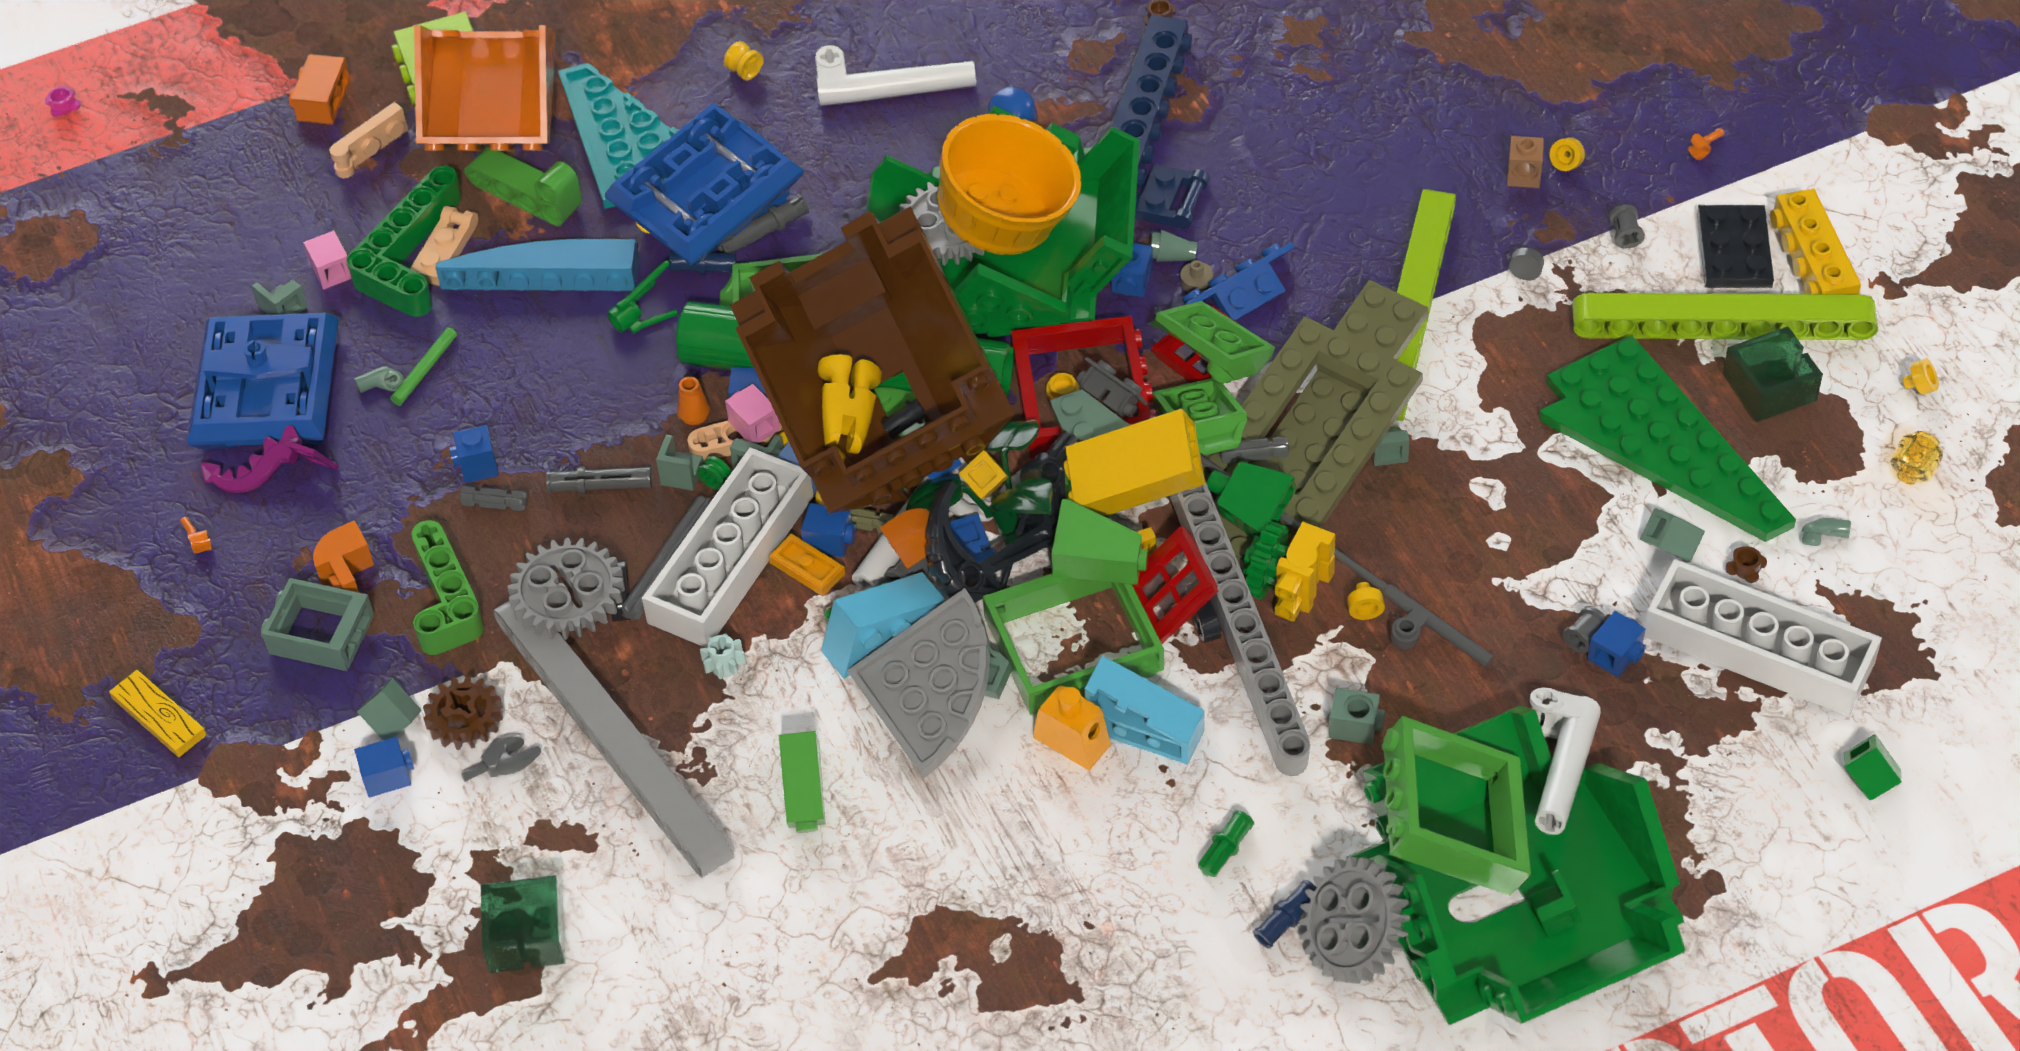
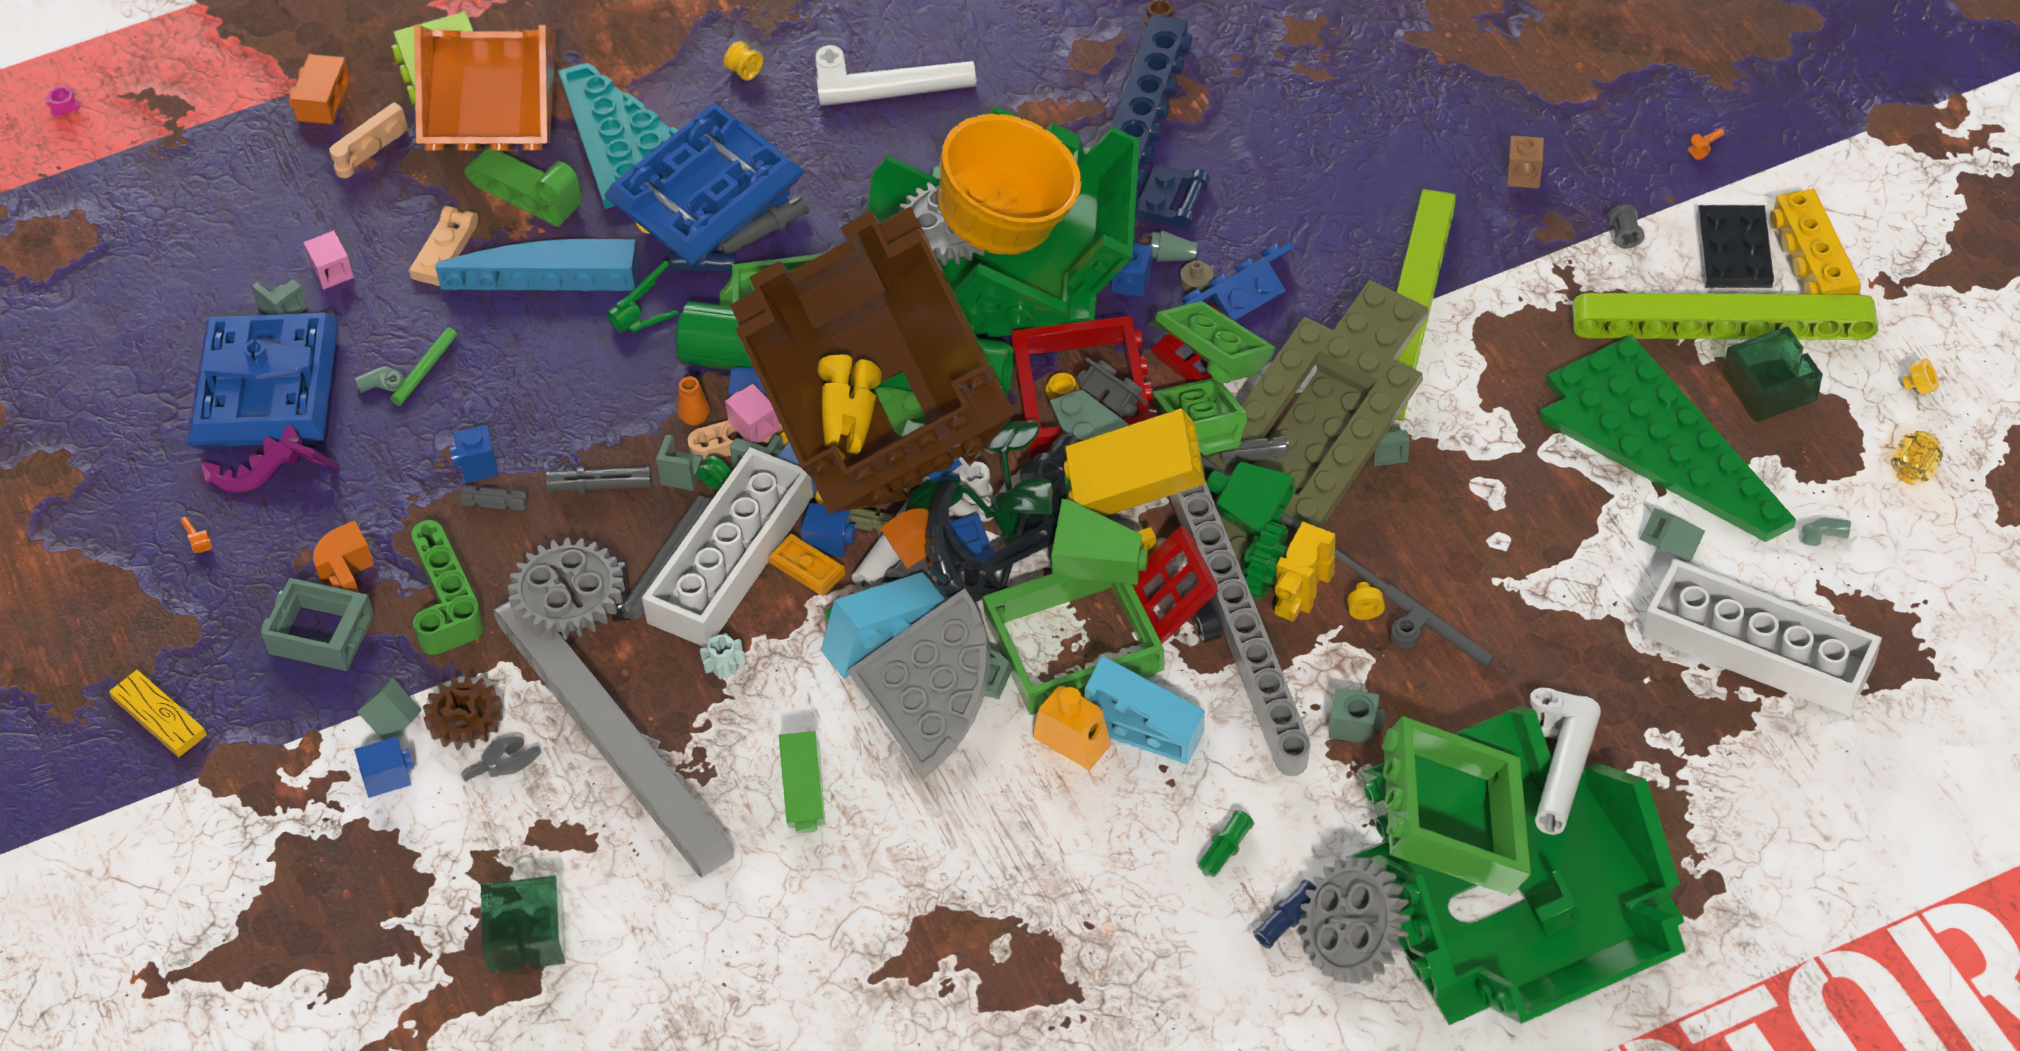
green beam [346,166,462,317] -> none
black pin [881,399,927,439] -> none
yellow tile [958,450,1009,500] -> none
blue hair [988,86,1038,121] -> none
dark grey tile [1509,248,1544,281] -> none
yellow tile [1550,137,1585,171] -> none
dark grey bush [1562,606,1607,654] -> none
blue brick [1587,611,1646,678] -> none
reddish brown plate [1725,546,1767,583] -> none
green panel [1843,734,1902,800] -> none

